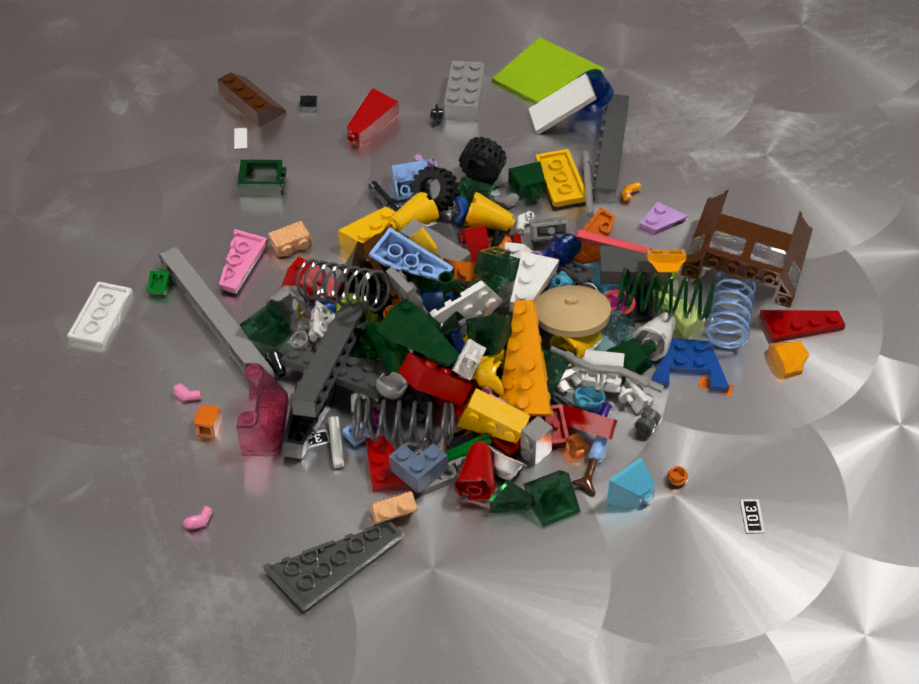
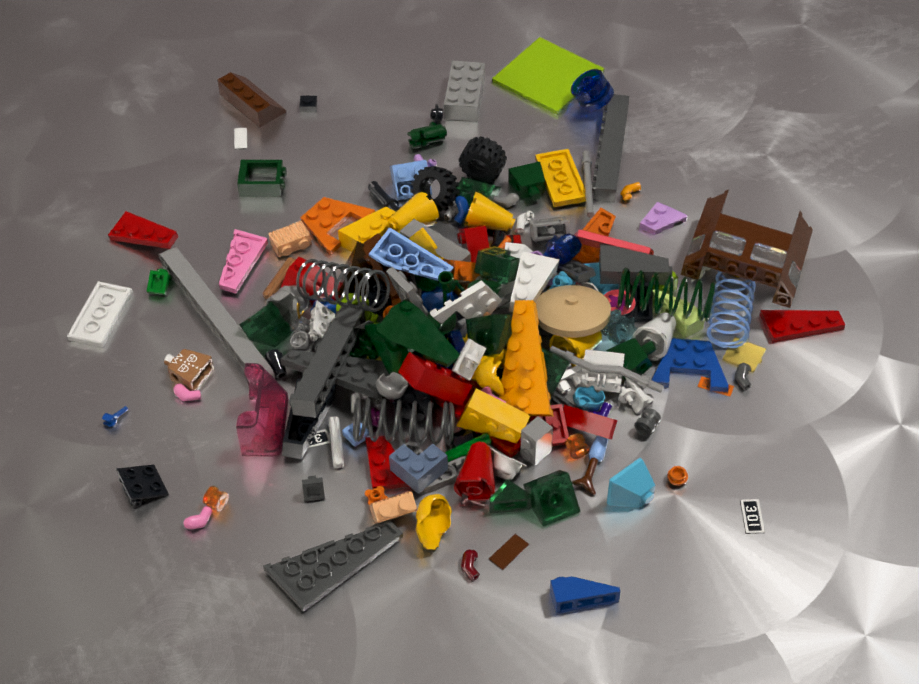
orange brick [194,405,223,438] -> none
red slope [346,88,399,147] -> none
white tile [529,74,597,134] -> none
light orange slope [646,250,687,272] -> none
light orange slope [768,340,810,378] -> none
none -> blue hand [102,406,128,427]
none -> red wing [108,211,179,249]
none -> black hinge [116,464,169,507]
none -> medium nougat torso [164,349,214,391]
none -> clear orange wheel [203,486,229,512]
none -> medium nougat axle [263,257,295,299]
none -> orange wing [300,197,375,256]
none -> dark grey tile [302,475,325,501]
none -> orange plate [365,486,388,505]
none -> dark green piece [407,122,447,149]
none -> yellow hair [416,494,452,550]
none -> dark red arm [461,549,480,581]
none -> reddish brown sticker [489,533,529,570]
none -> blue slope [550,576,621,614]
none -> clear yellow piece [723,337,766,373]
none -> dark grey arm [735,363,752,391]

